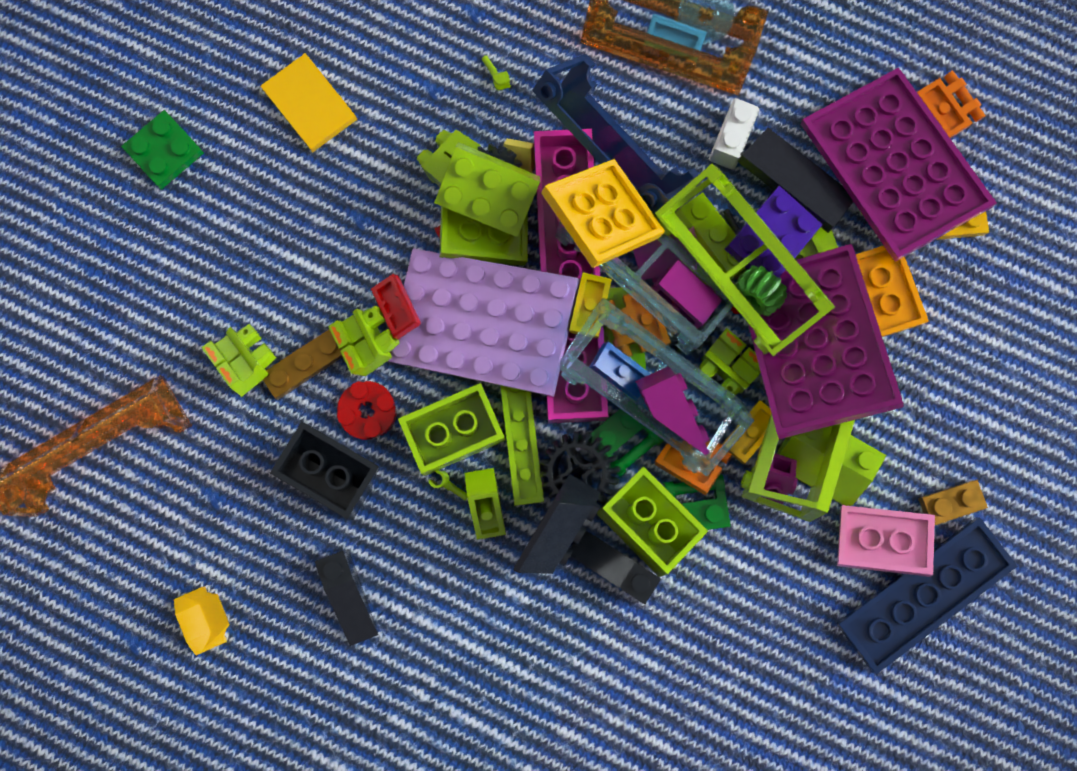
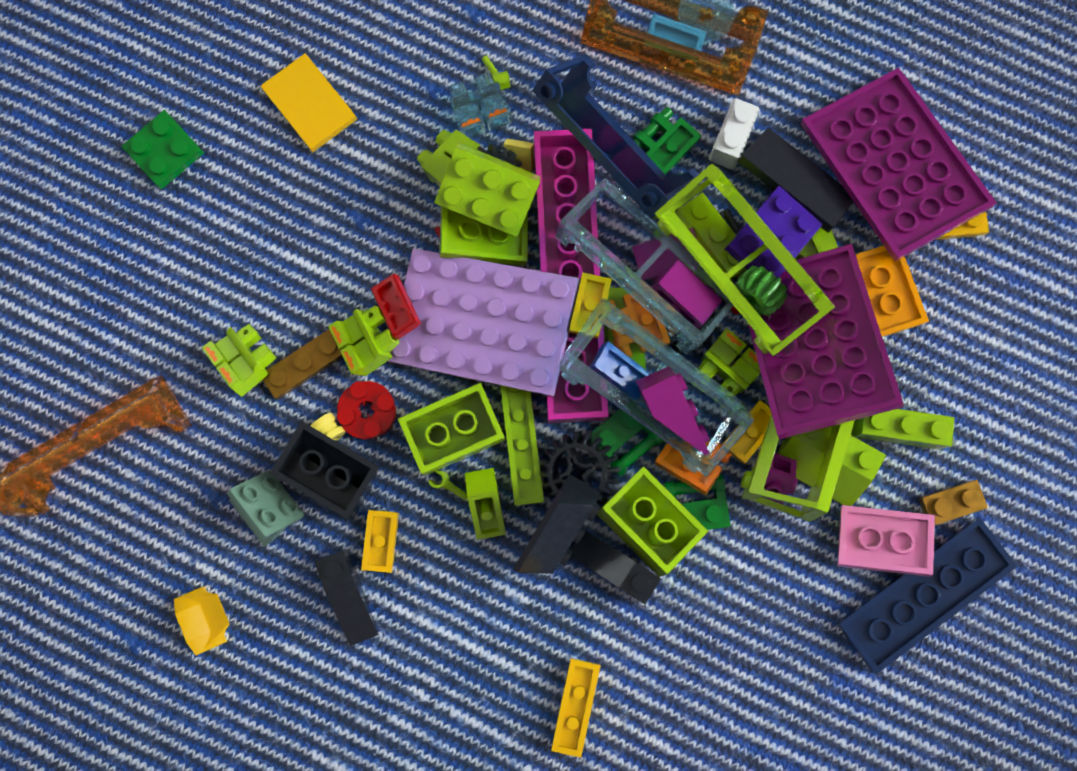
yellow plate [541,159,665,268] -> none
orange plate [917,70,986,139] -> none
none -> sand green bracket [227,470,305,547]
none -> light yellow wheel [310,412,346,441]
none -> yellow plate [361,510,399,573]
none -> clear light blue hips [450,73,512,138]
none -> yellow plate [551,658,601,758]
none -> green plate [633,107,702,175]
none -> lime brick [852,409,955,450]

